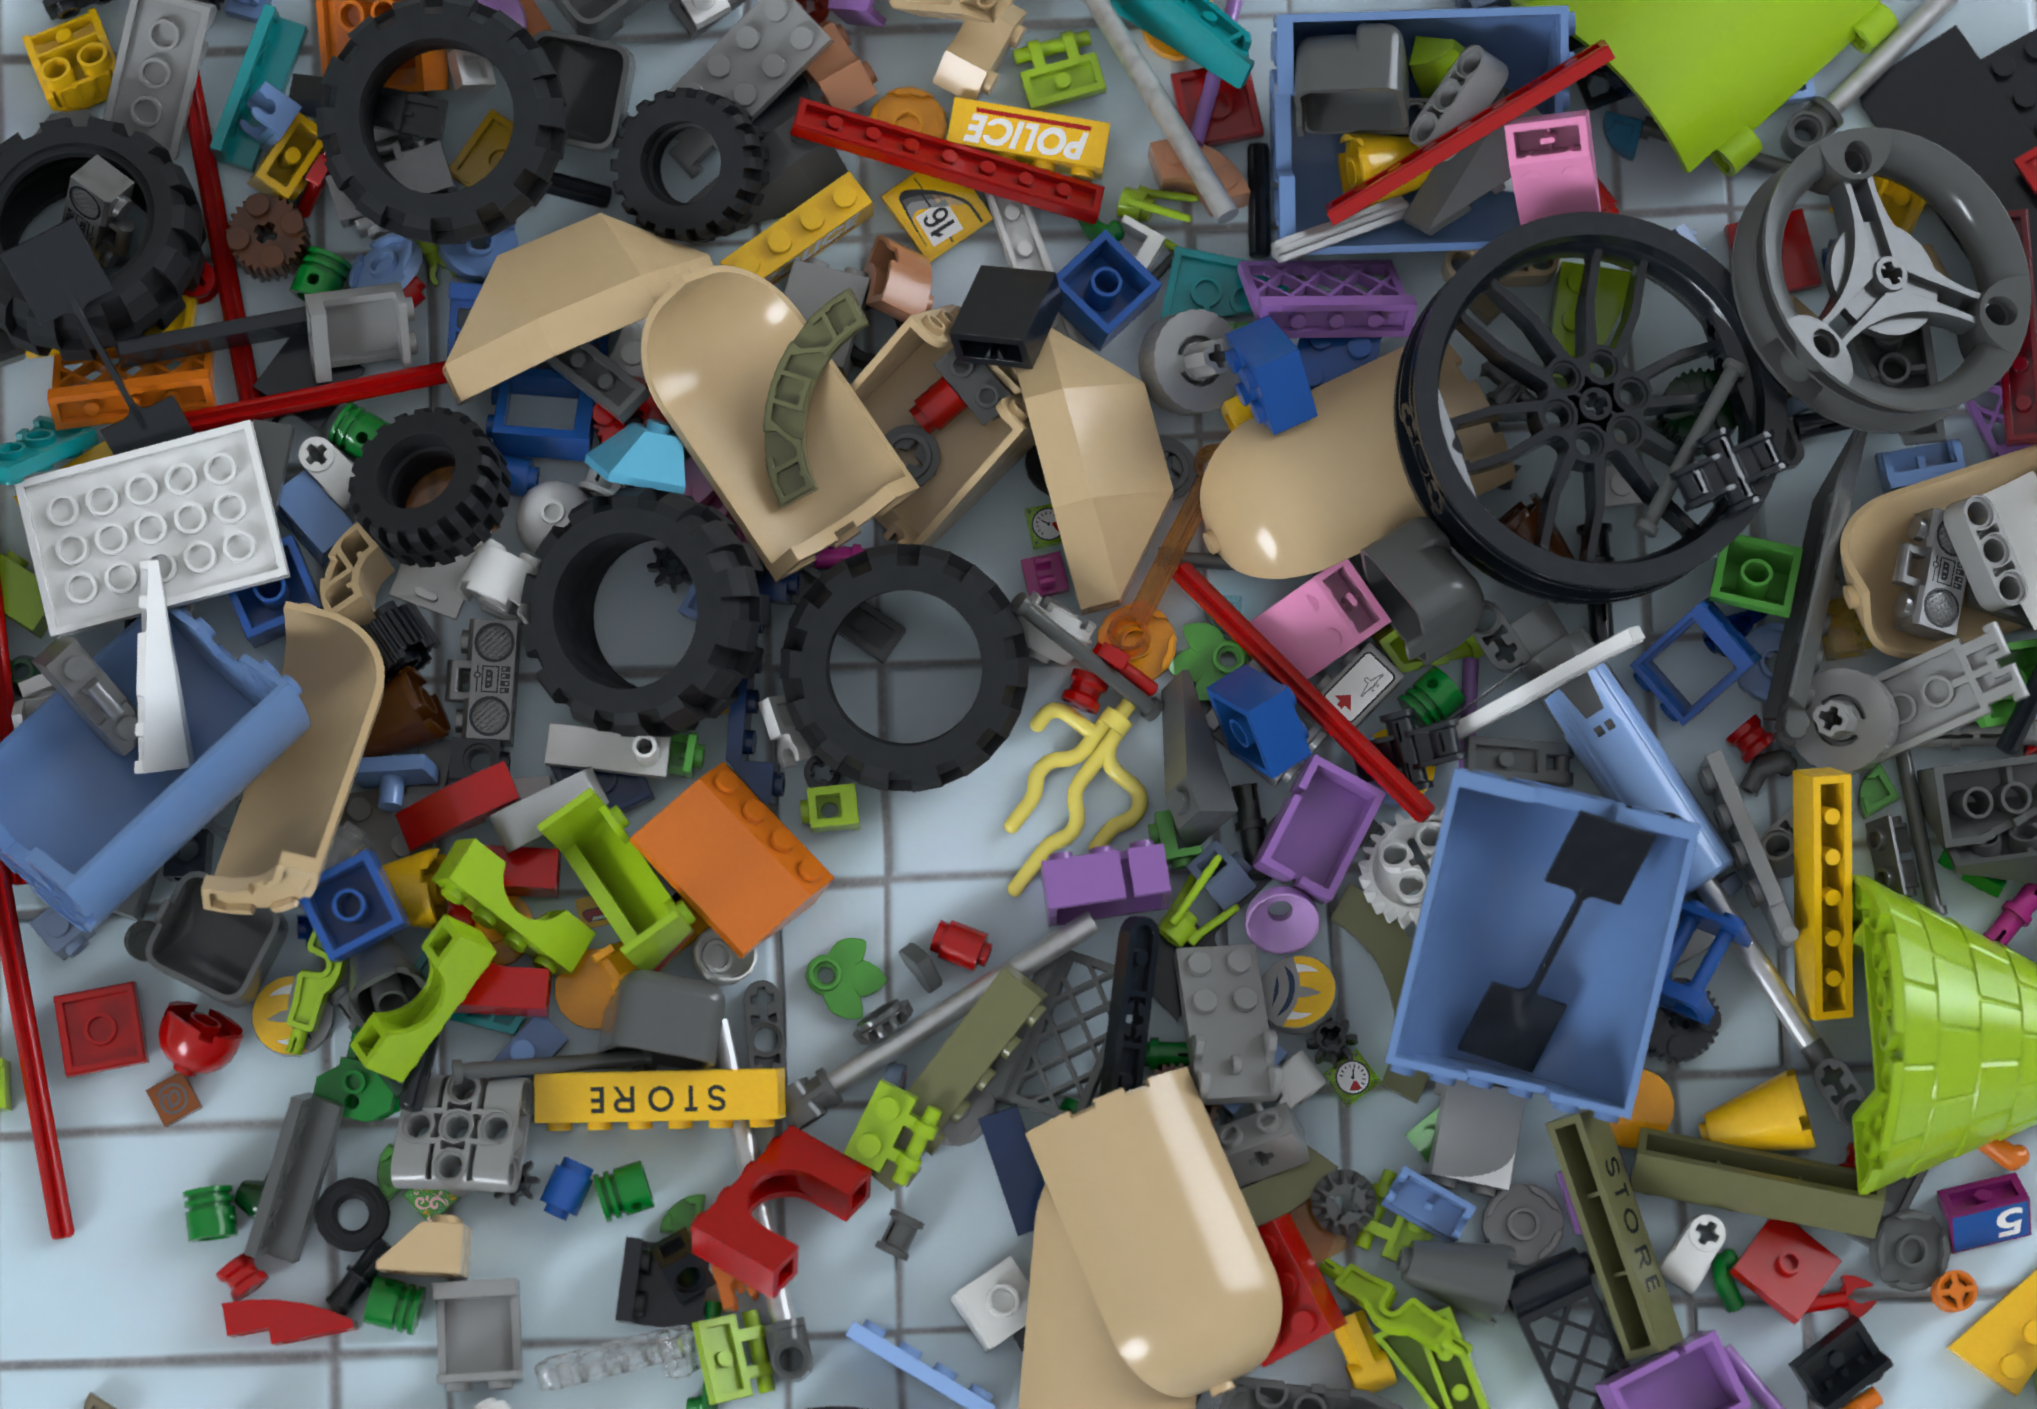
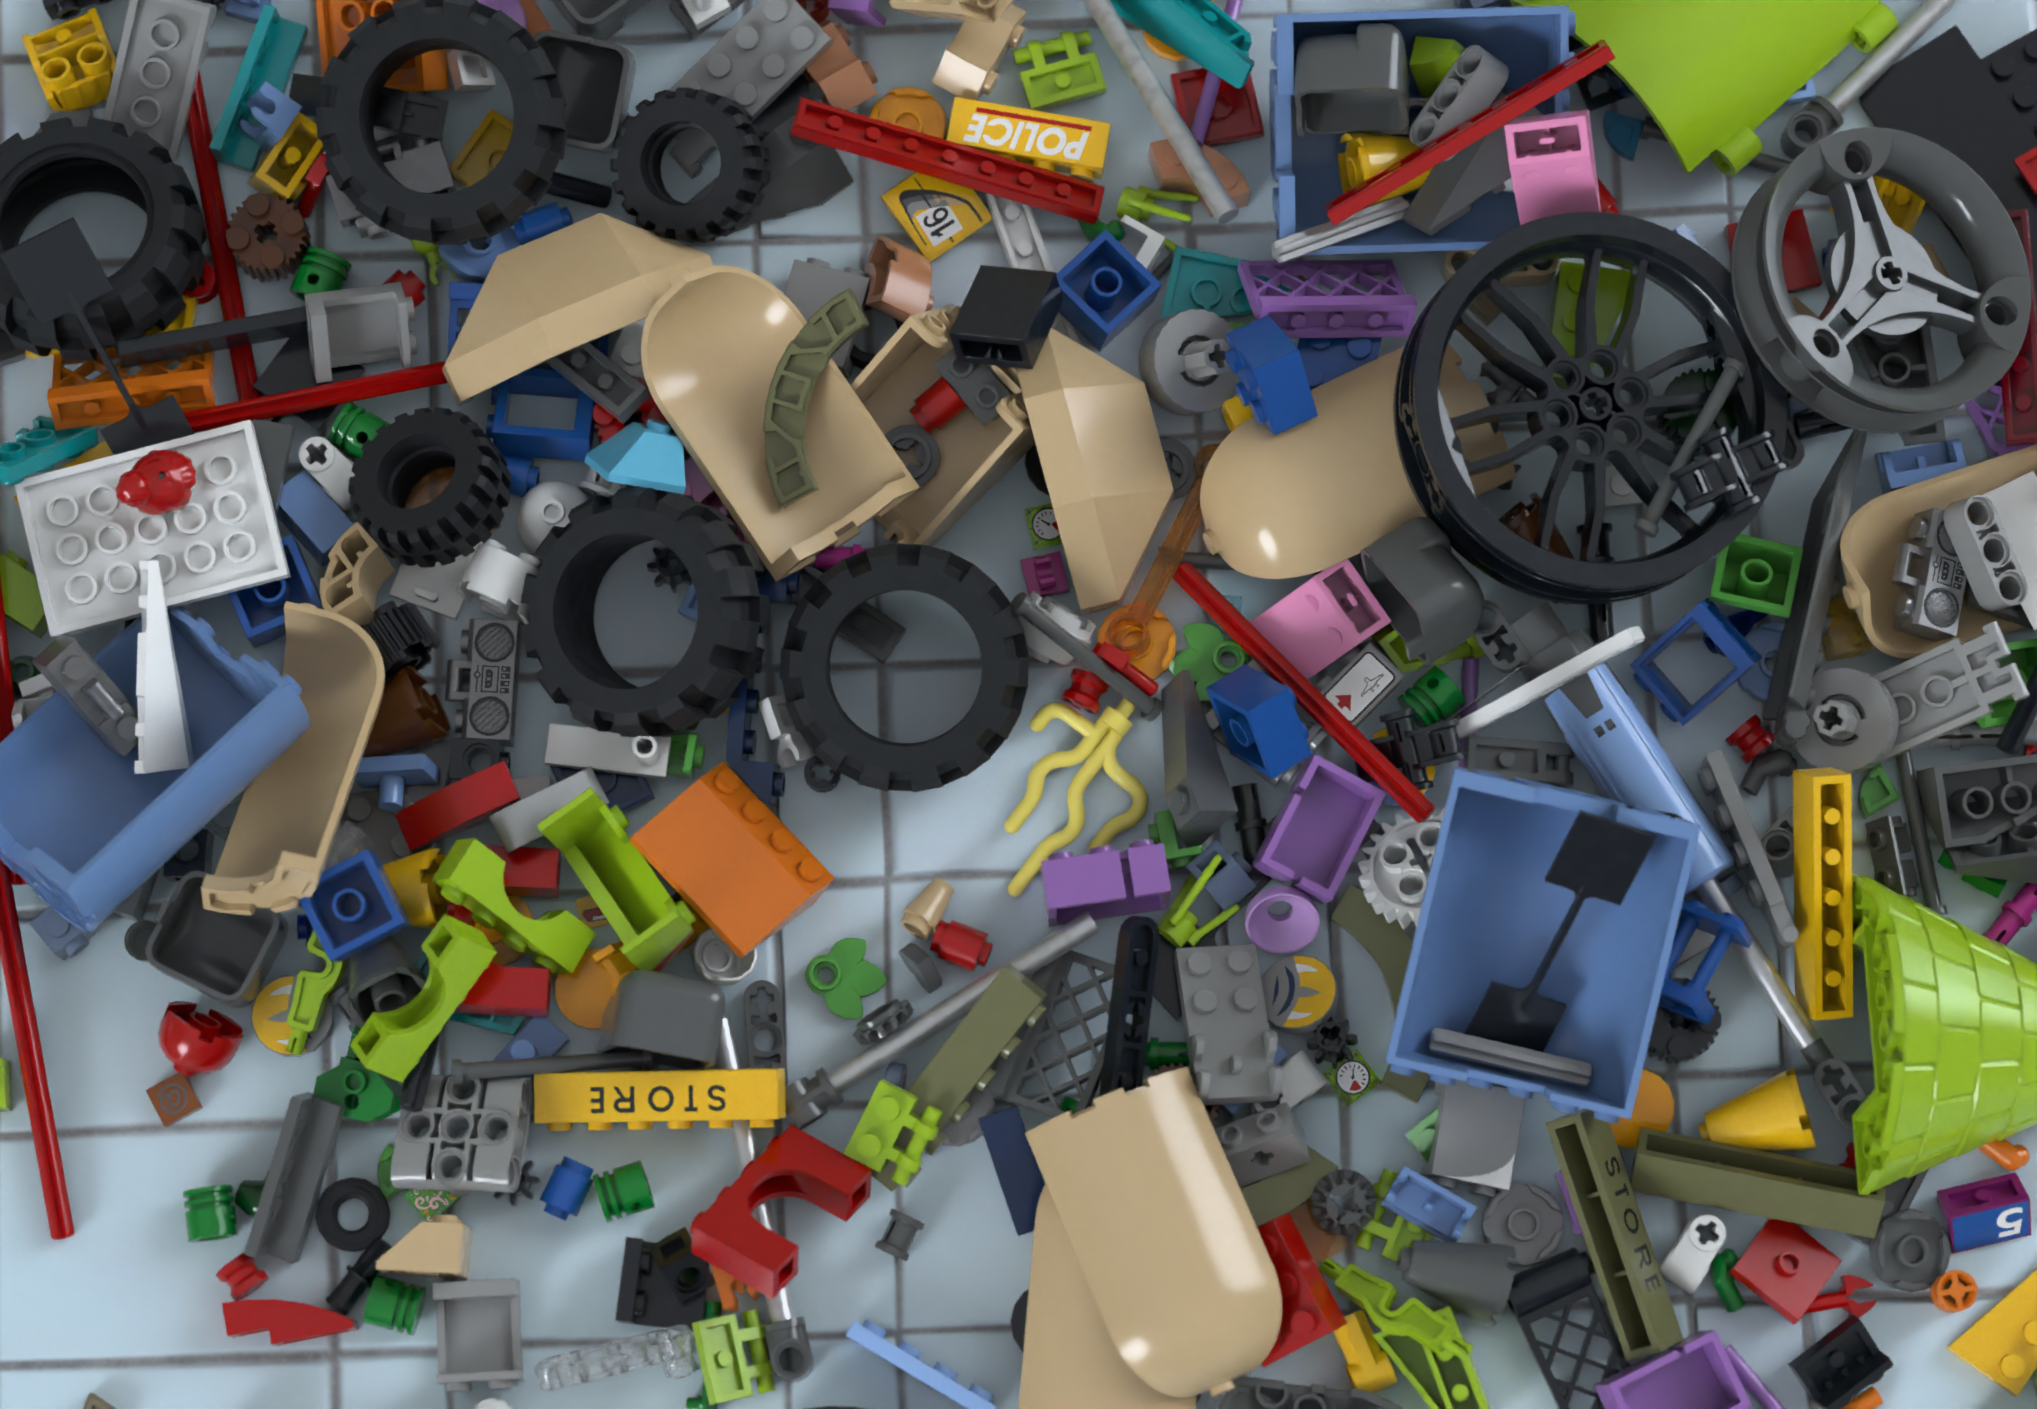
red plate [53,981,150,1078] -> none
flat silver piece [62,155,135,269] -> none
light blue tile [349,233,423,289] -> none
bright green tile [659,1194,706,1236] -> none
yellow brick [720,171,874,285] -> none
lime brick [800,783,860,833] -> none
white piece [950,1256,1029,1353] -> none
black axle [1247,143,1271,258] -> none
none -> red piece [115,450,197,516]
none -> blue brick [514,201,574,245]
none -> tan cone [900,877,954,940]
none -> light grey axle [1429,1028,1592,1087]

